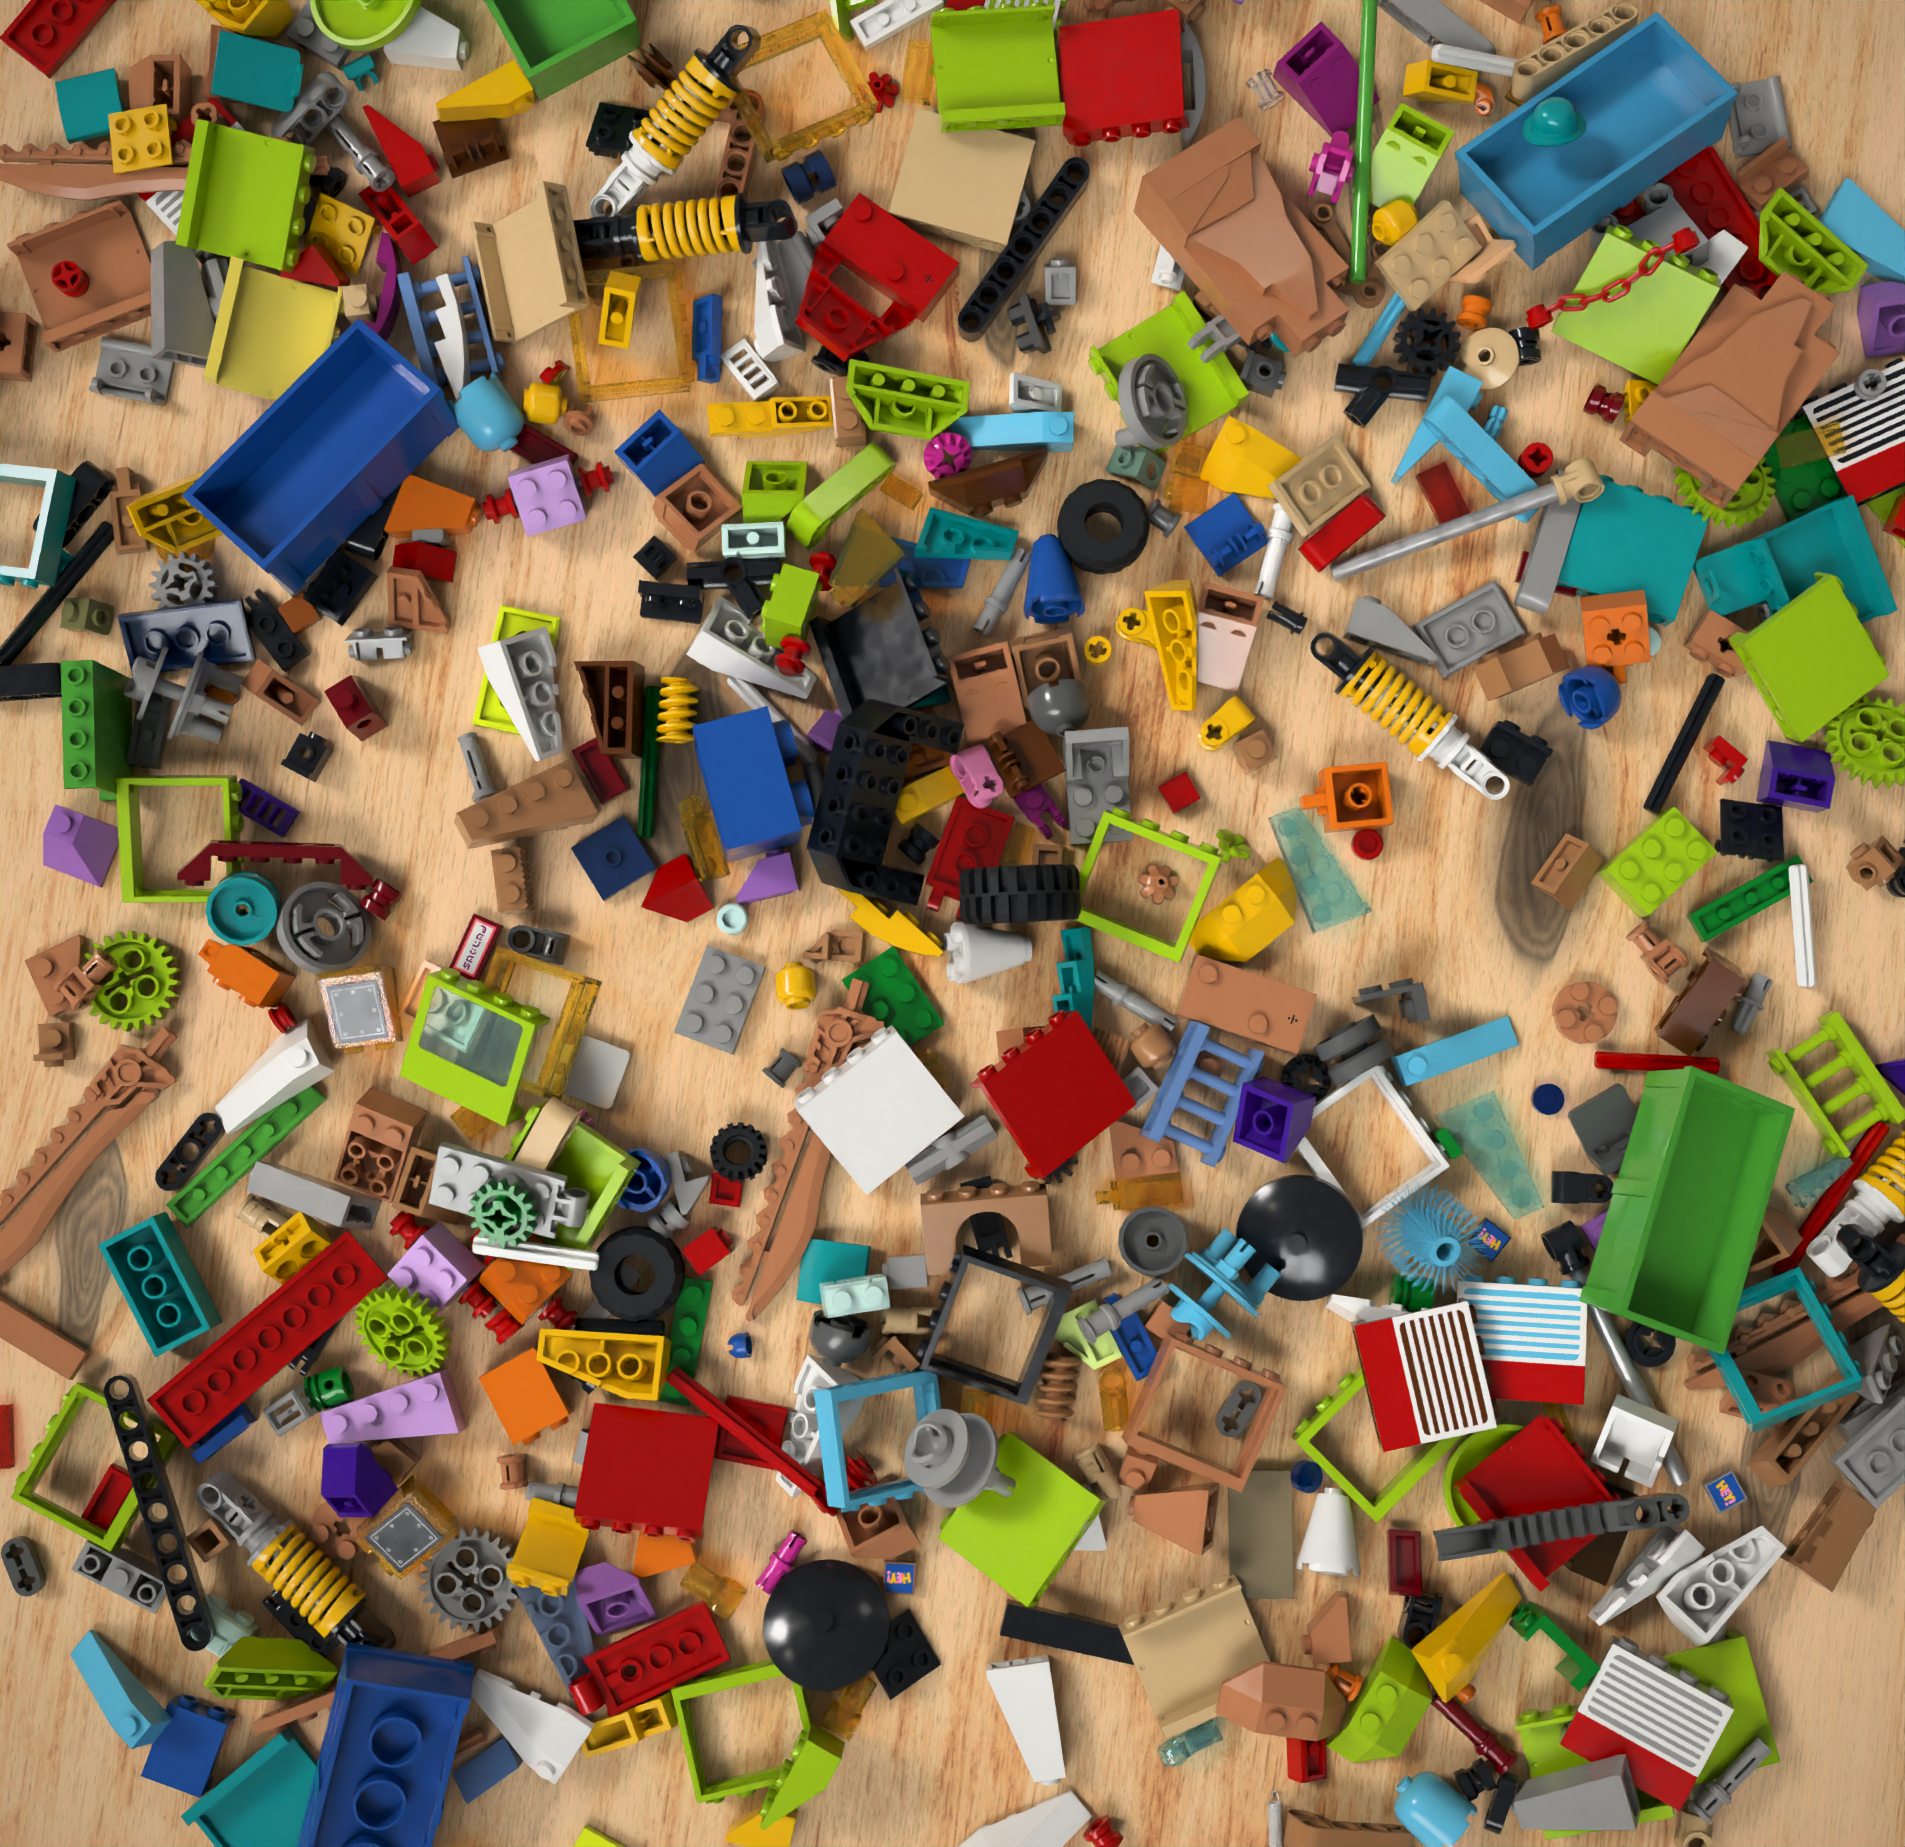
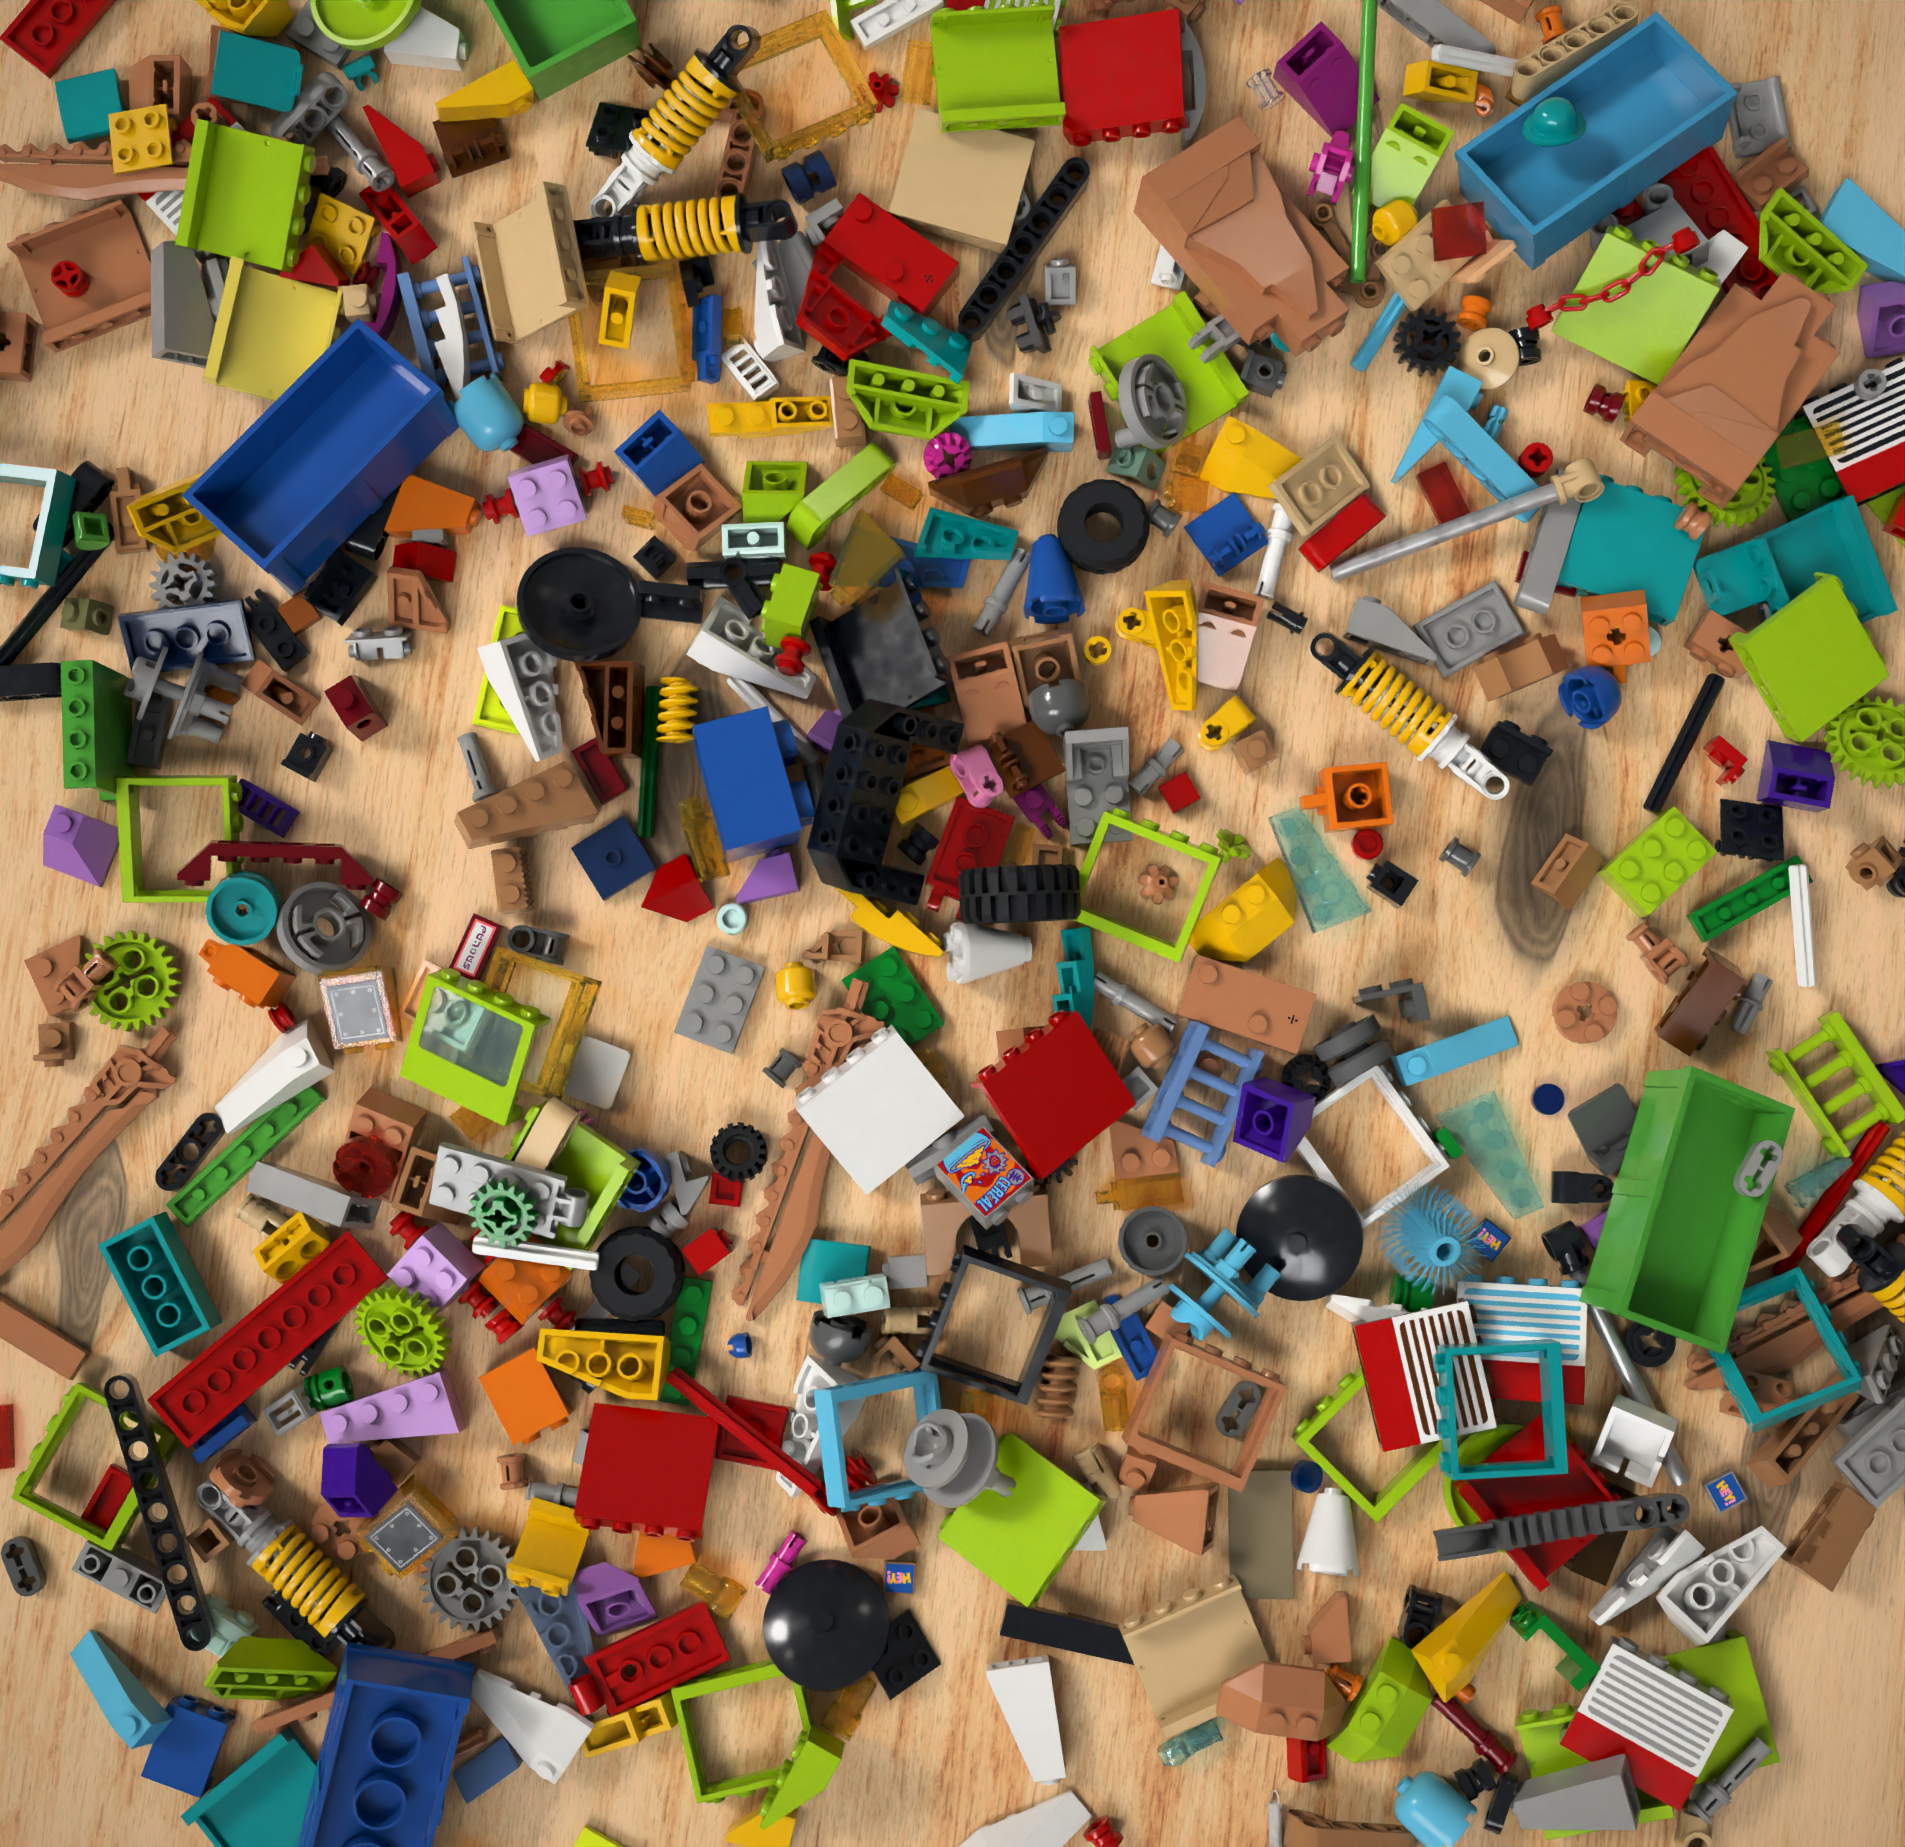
light grey piece [88,336,175,406] -> none
black piece [1334,363,1431,428] -> none
dark red tile [1387,1529,1422,1597] -> none
red axle [1594,1051,1720,1074] -> none
none -> bright green brick [72,511,110,551]
none -> nougat plate [209,1449,275,1508]
none -> clear red plate [333,1135,399,1198]
none -> dark red bush [353,259,380,289]
none -> black dish [517,547,642,662]
none -> clear yellow tile [621,505,657,531]
none -> black bracket [679,256,715,308]
none -> clear yellow piece [723,307,744,346]
none -> teal wing [881,299,972,385]
none -> brick [935,1125,1034,1230]
none -> dark red tile [1088,391,1111,460]
none -> light grey pin [1128,738,1184,797]
none -> black brick [1366,860,1419,909]
none -> clear red piece [1430,201,1488,261]
none -> teal window [1433,1339,1568,1480]
none -> dark grey bush [1439,837,1481,877]
none -> nougat wheel [1673,501,1713,541]
none -> light grey beam [1733,1140,1783,1197]

